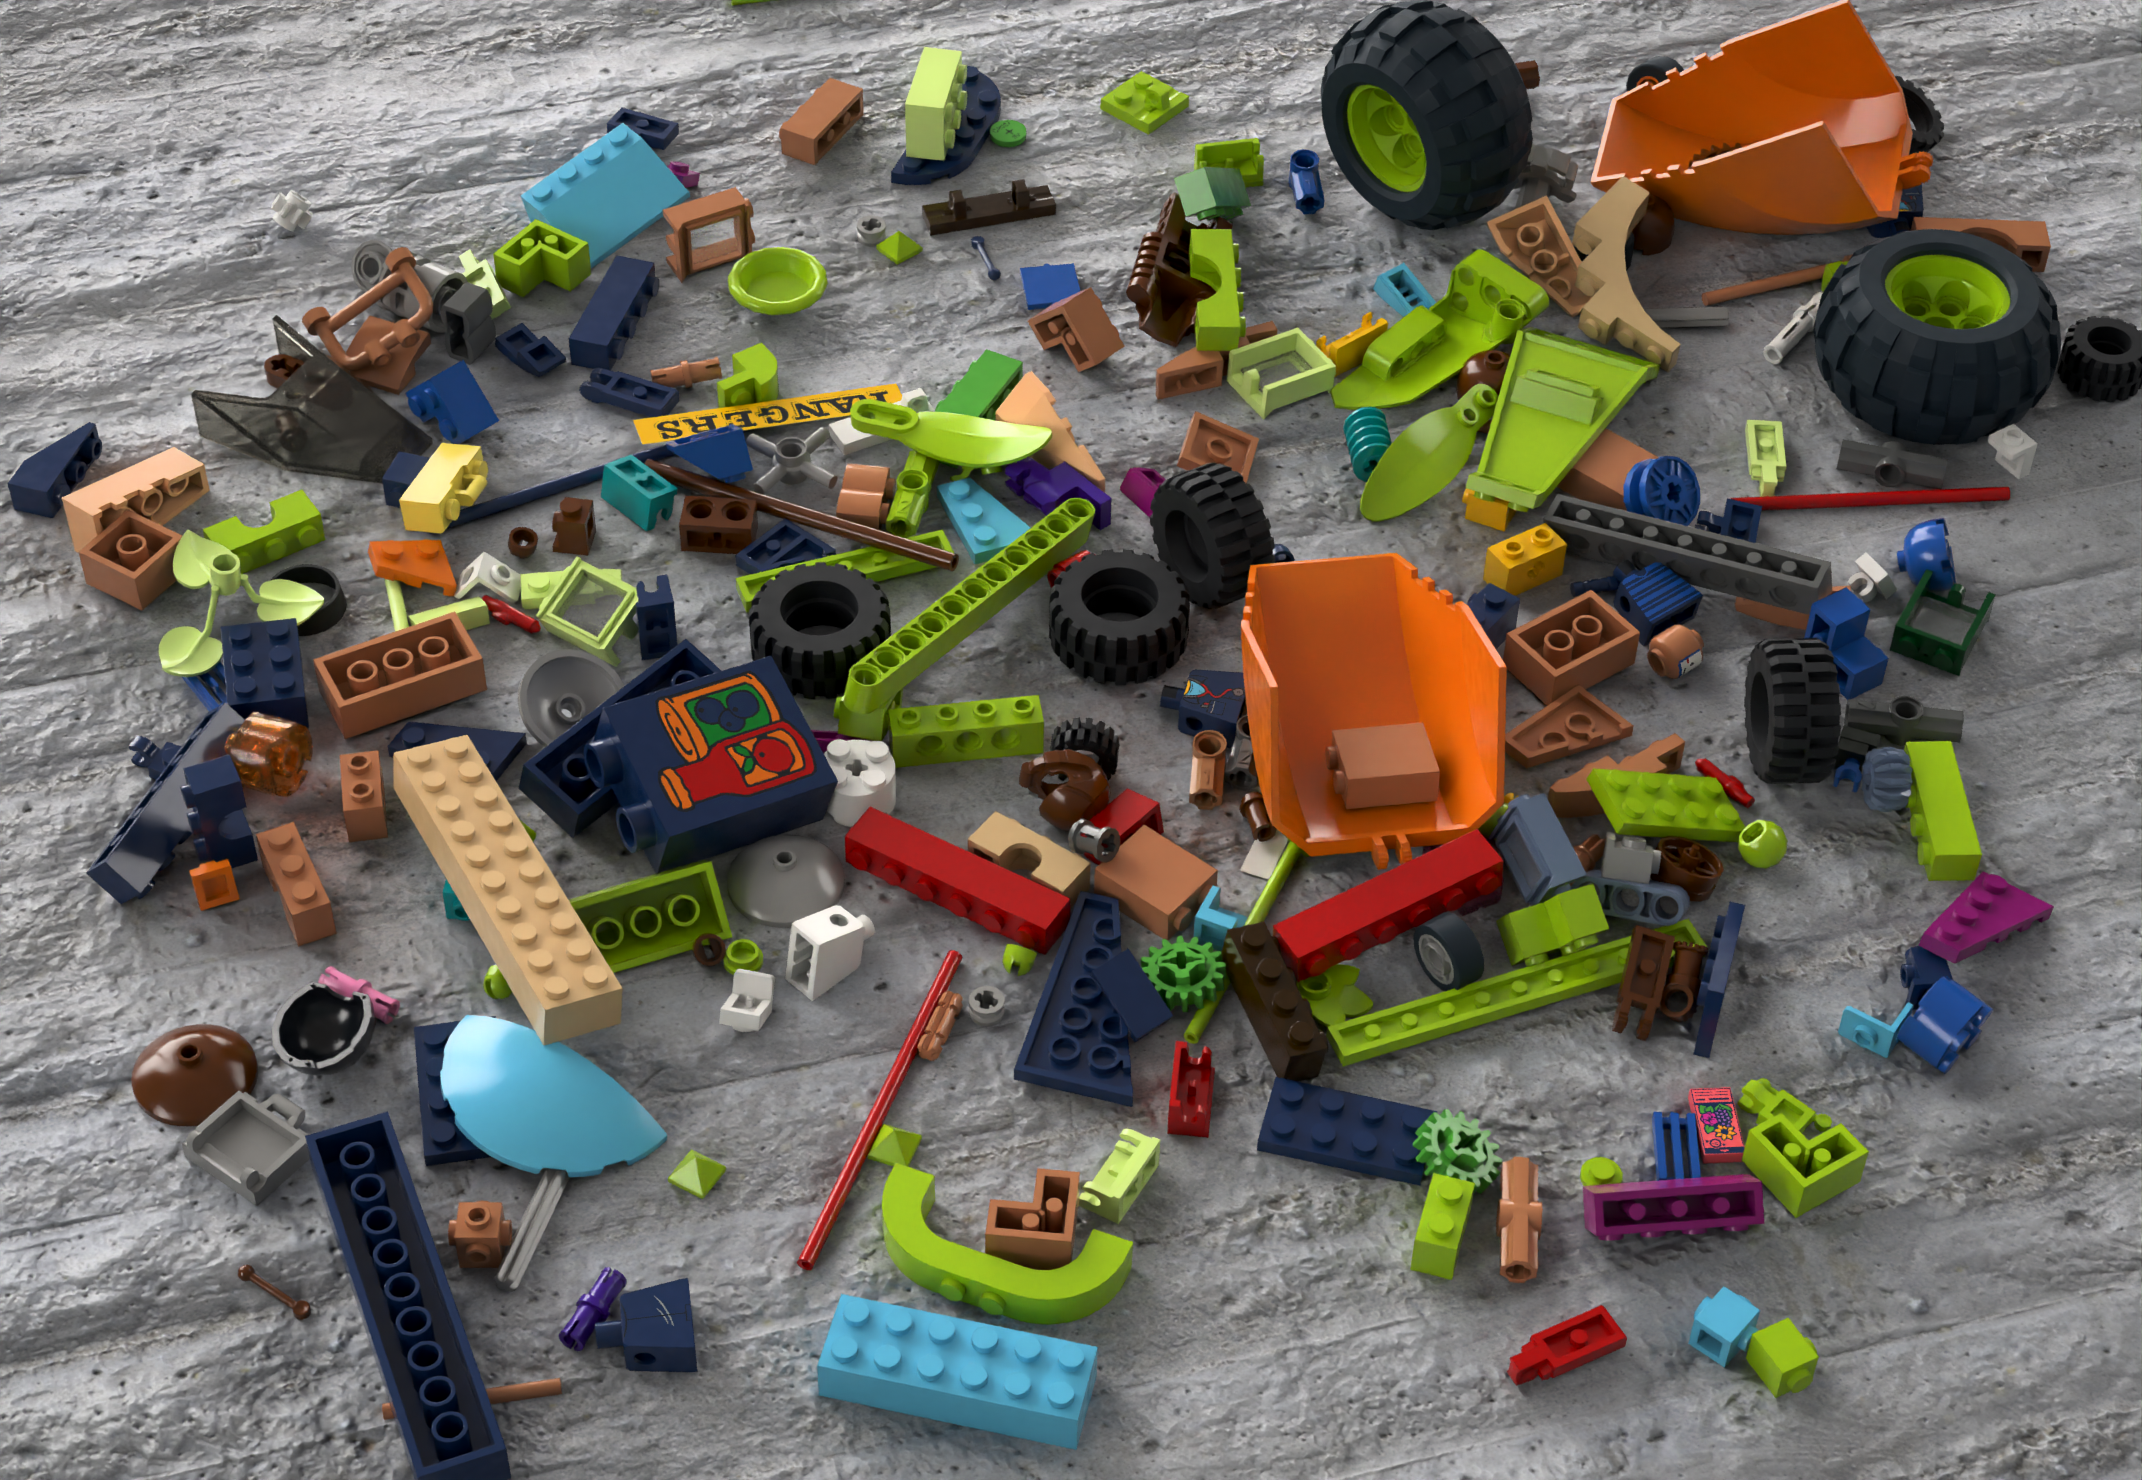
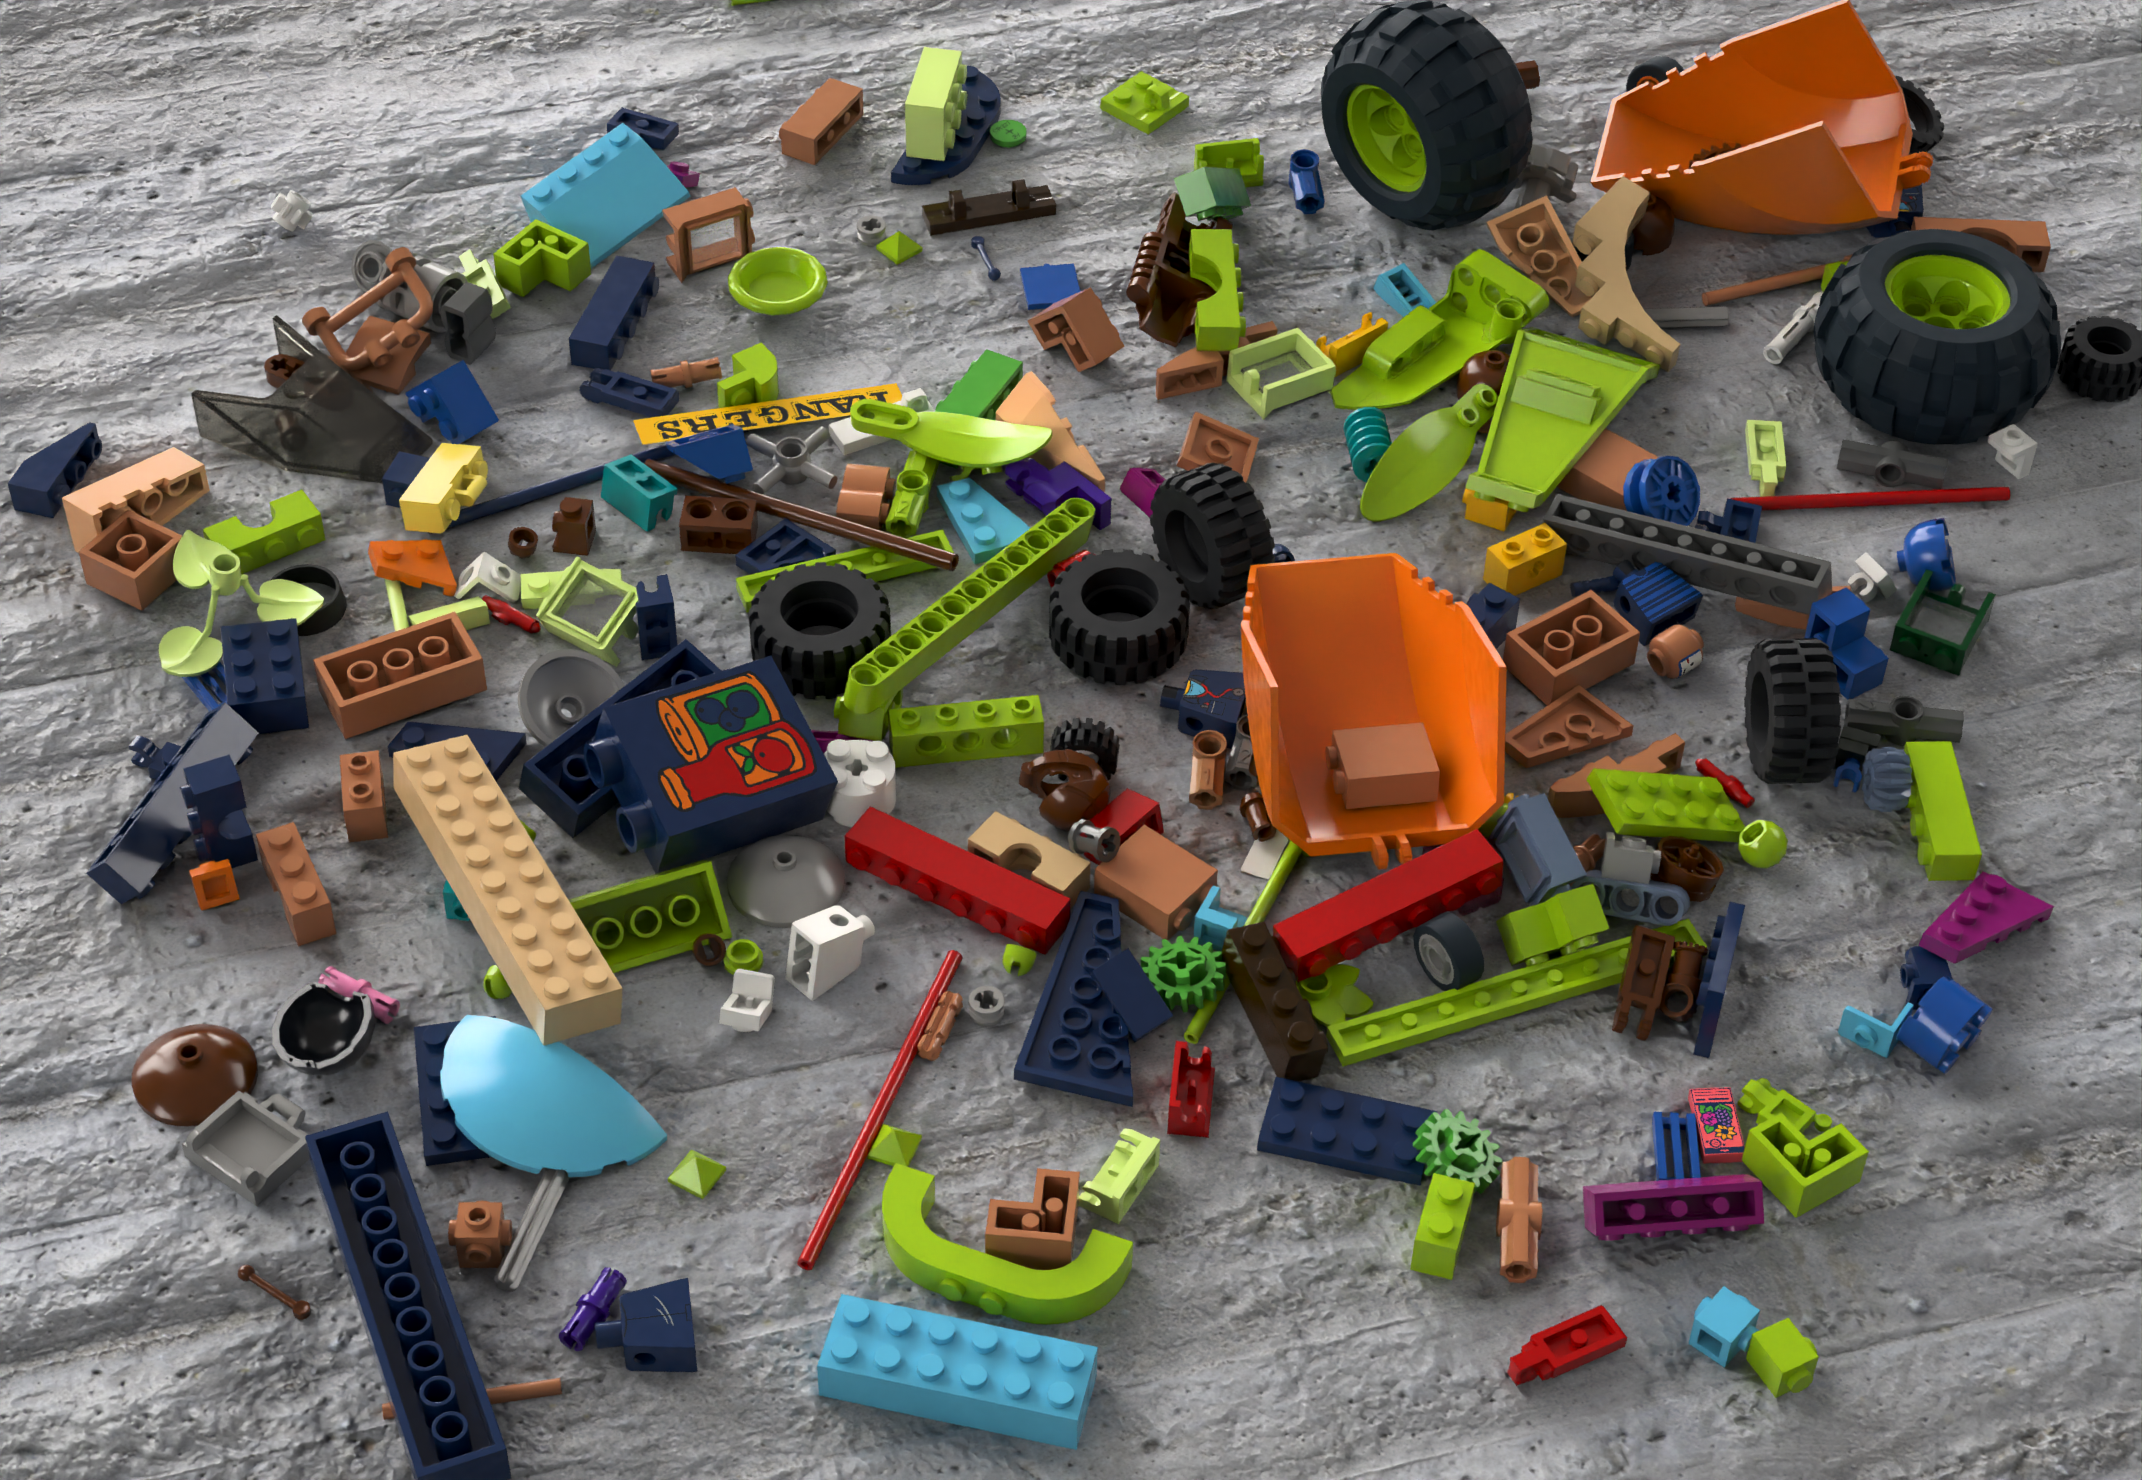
clear orange brick [225,712,313,797] -> none
dark blue slope [495,323,566,377] -> none
lime plate [1580,1157,1623,1186] -> none

